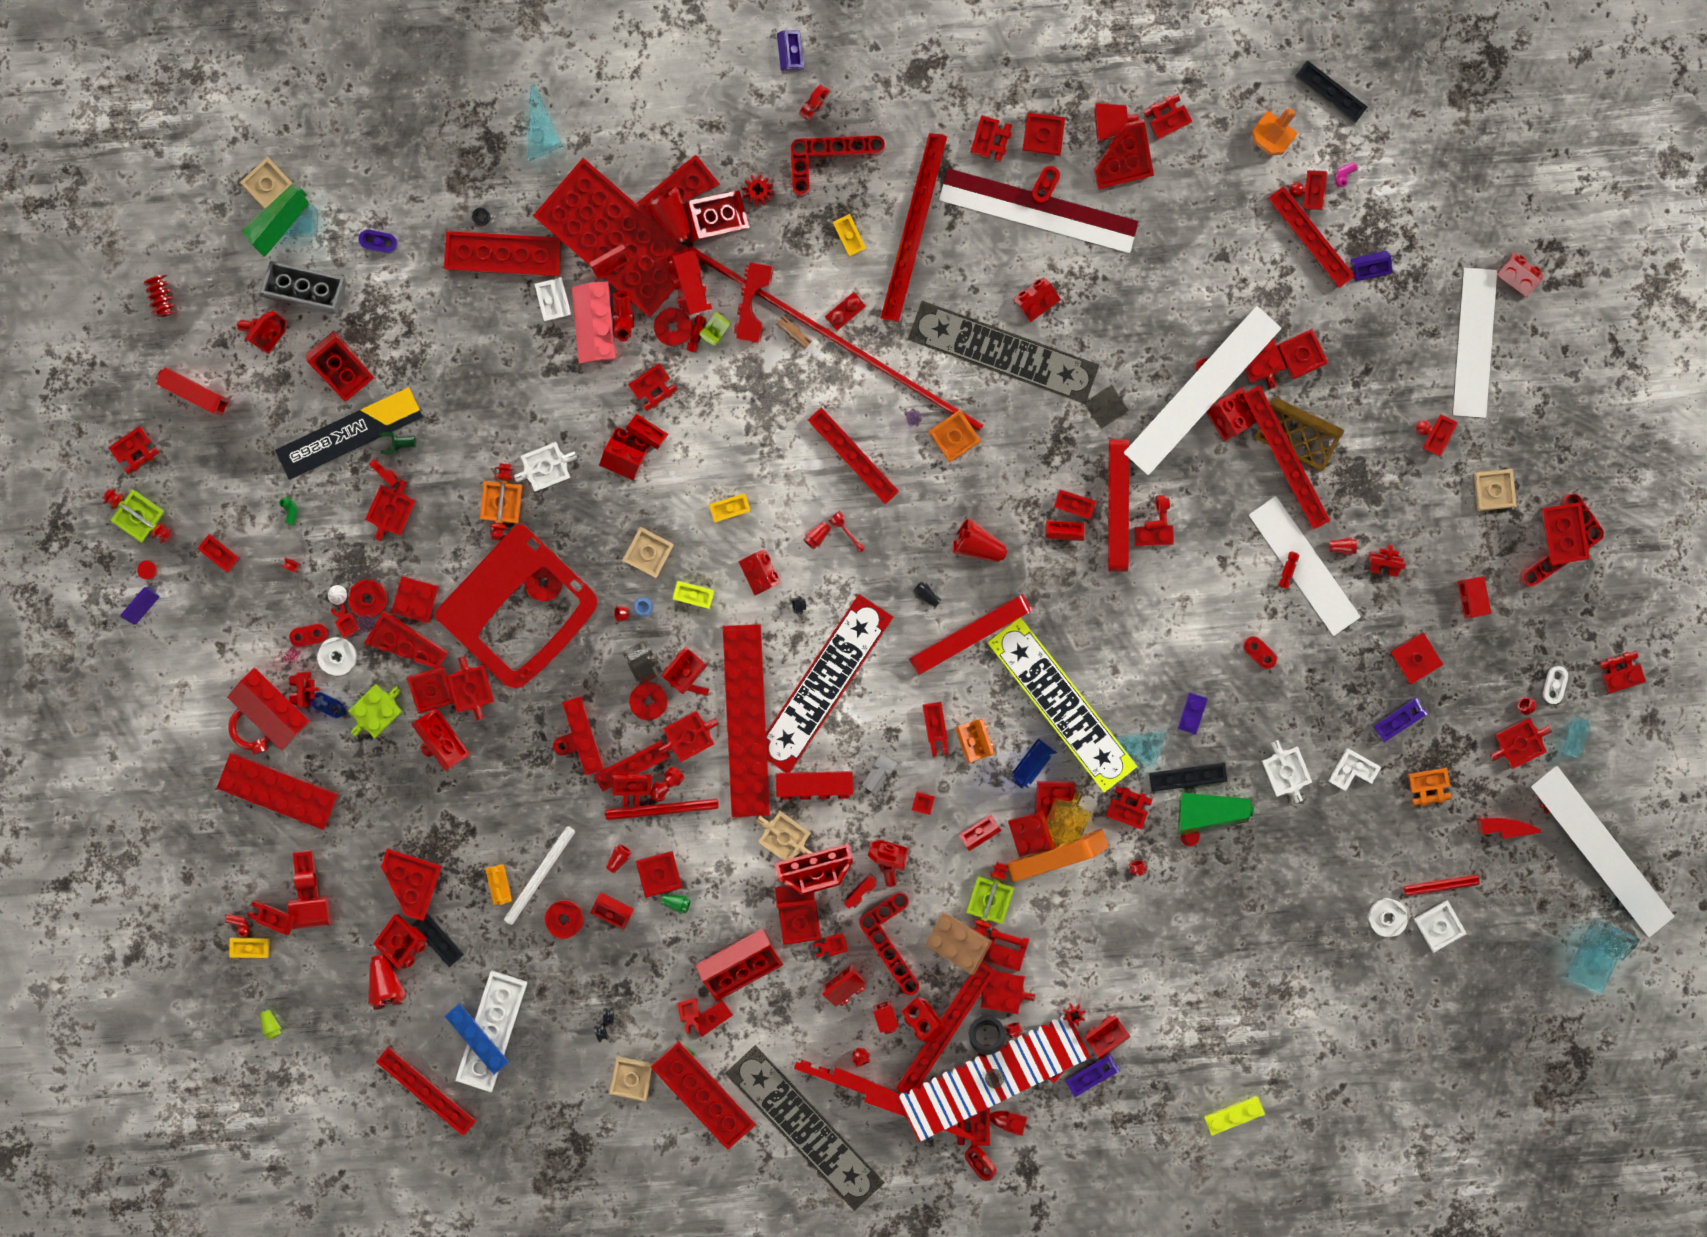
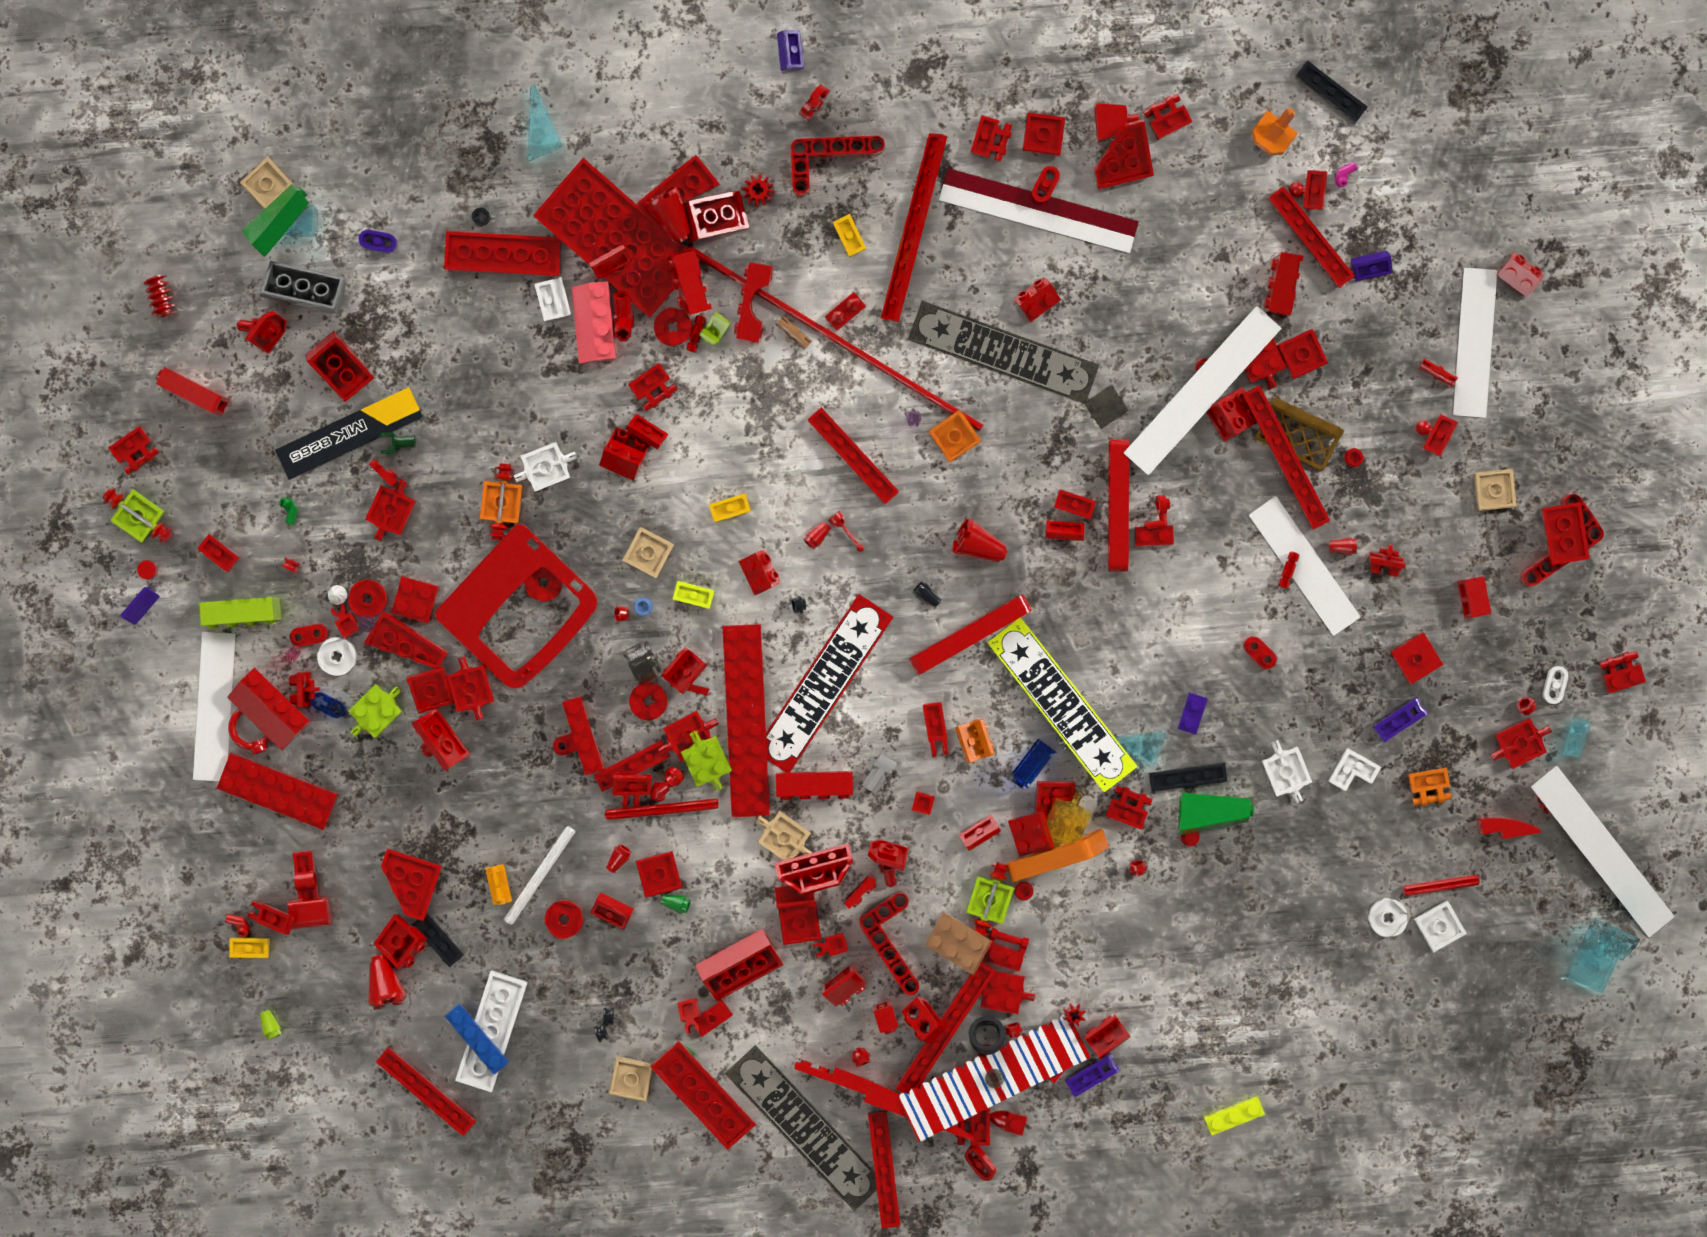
none -> white sticker [193,632,236,781]
none -> lime wedge [199,597,282,629]
none -> lime plate [681,731,732,791]
none -> red plate [868,1110,901,1229]
none -> red plate [1014,881,1034,901]
none -> red wedge [1264,252,1304,317]
none -> red plate [1344,448,1364,467]
none -> red pin [1418,358,1458,388]

